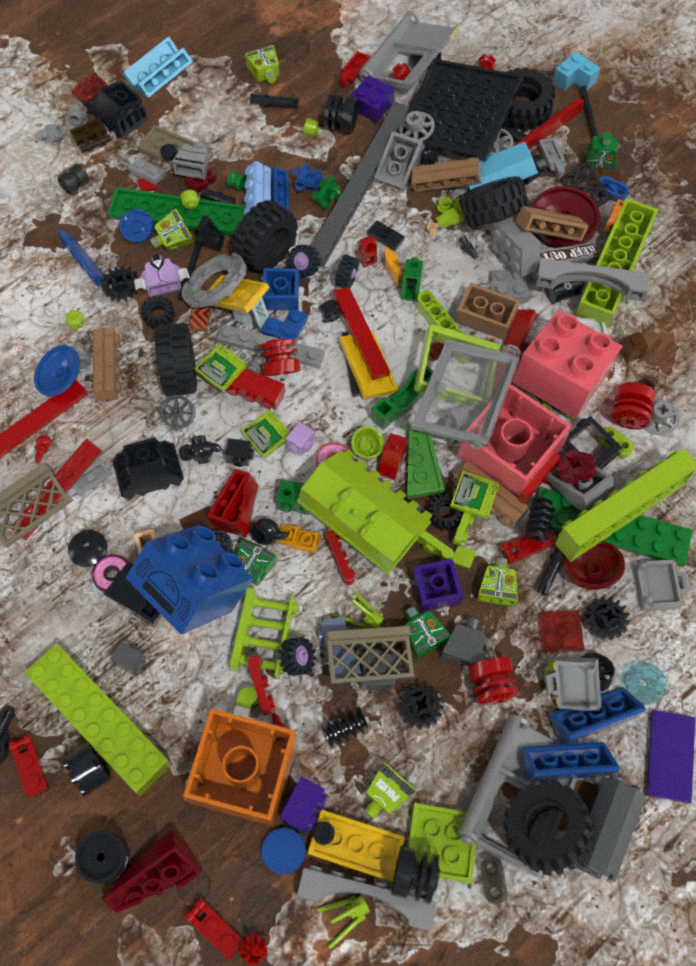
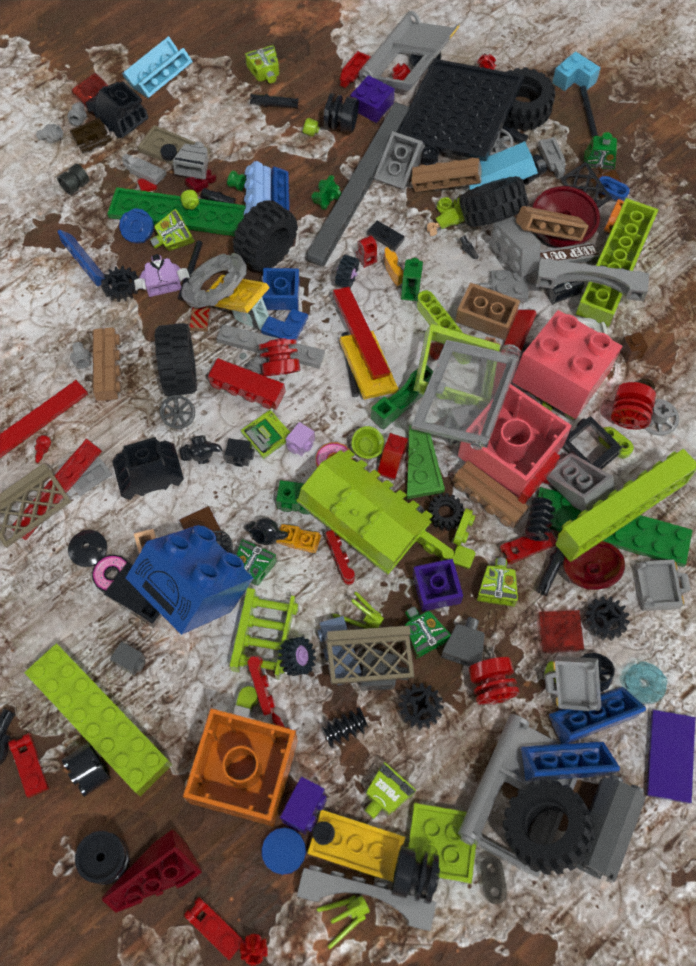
blue dish [34,345,80,397] -> none
lime piece [65,310,85,330] -> none
black tyre [141,295,175,329] -> none
black slope [195,215,225,252] -> none
tile [195,343,247,392] -> none
red wedge [206,469,259,538] -> none
black wheel [287,245,321,277] -> none
blue hips [292,164,323,192] -> none
black wheel [320,300,341,322] -> none
light grey wheel [399,111,435,141] -> none
tile [450,471,500,520] -> none
red tile [512,97,584,150] -> none
dark red plate [556,450,597,484] -> none

